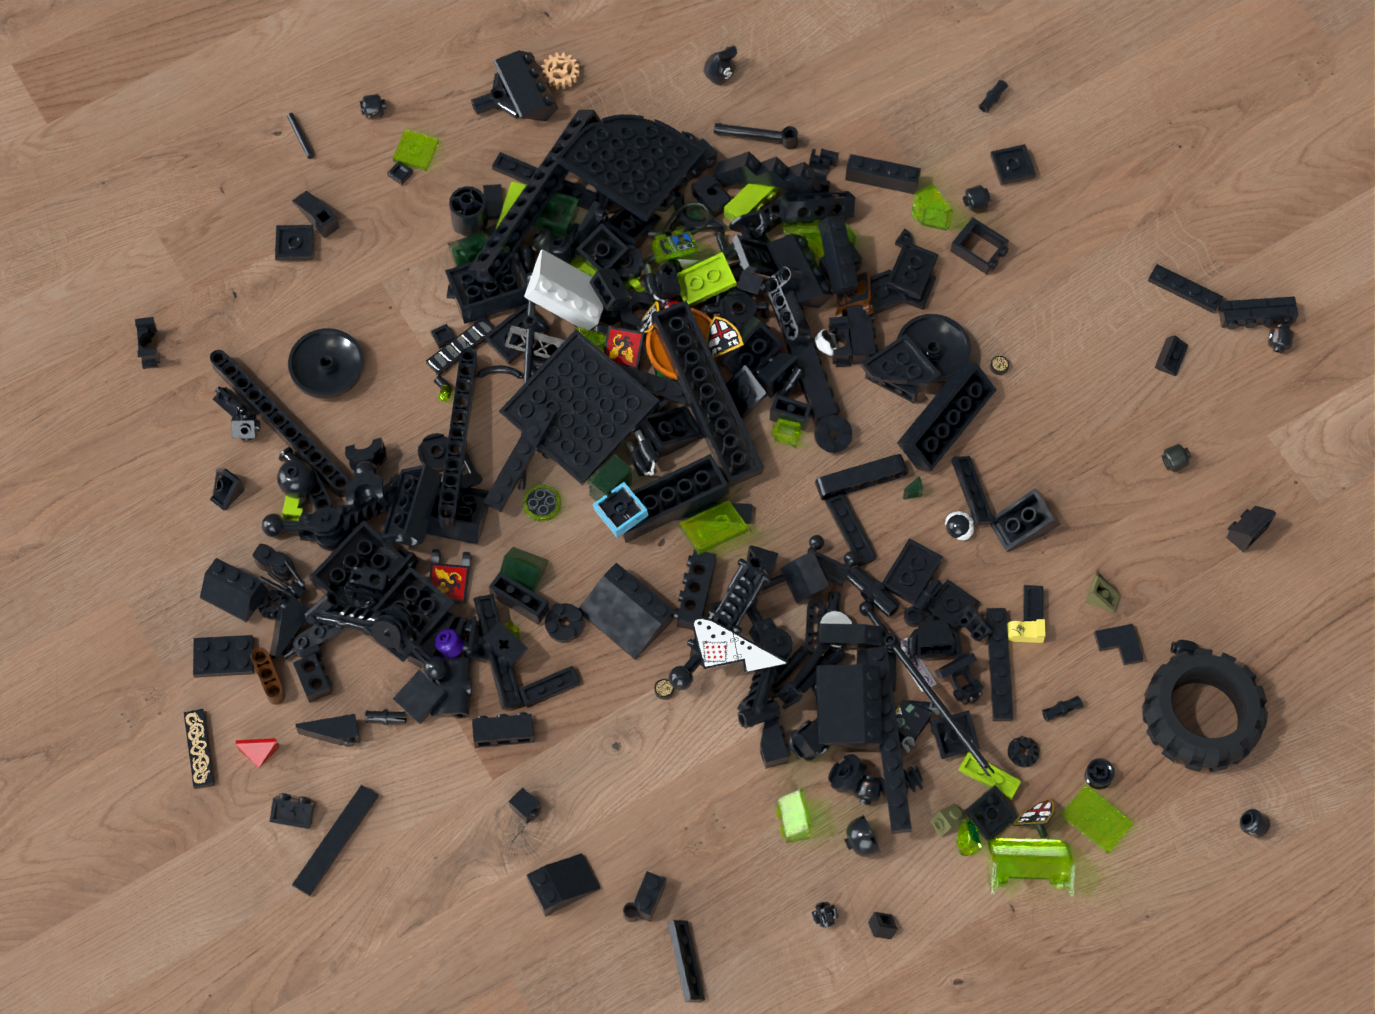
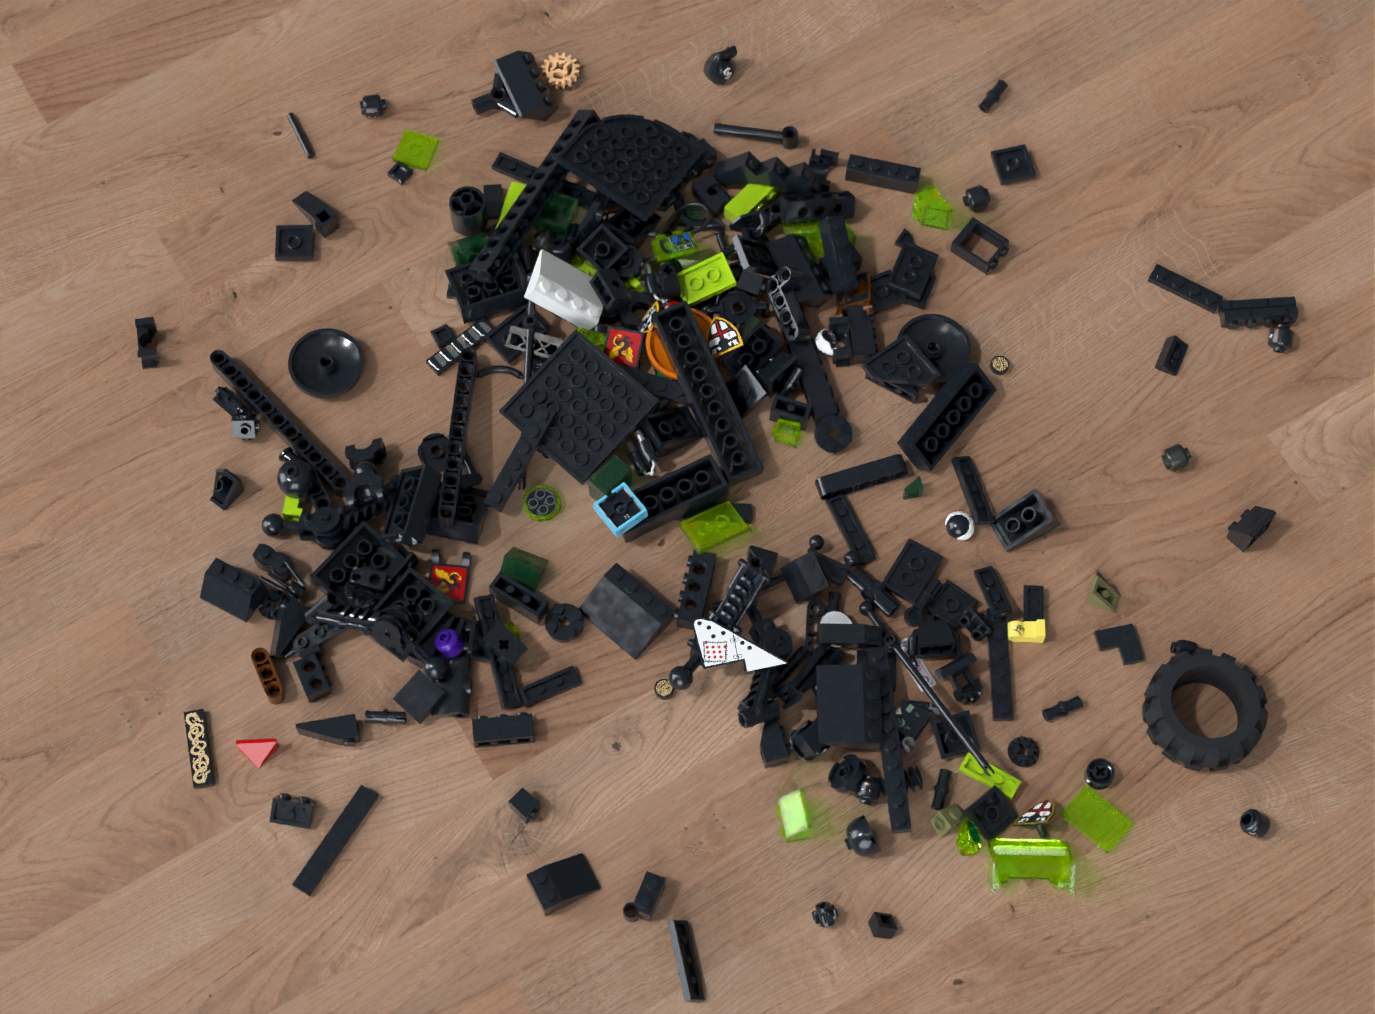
black plate [193,635,254,678] -> none
clear neon green arm [434,375,452,402] -> none
none -> black pin [931,769,952,811]
none -> black tile [974,566,1013,619]

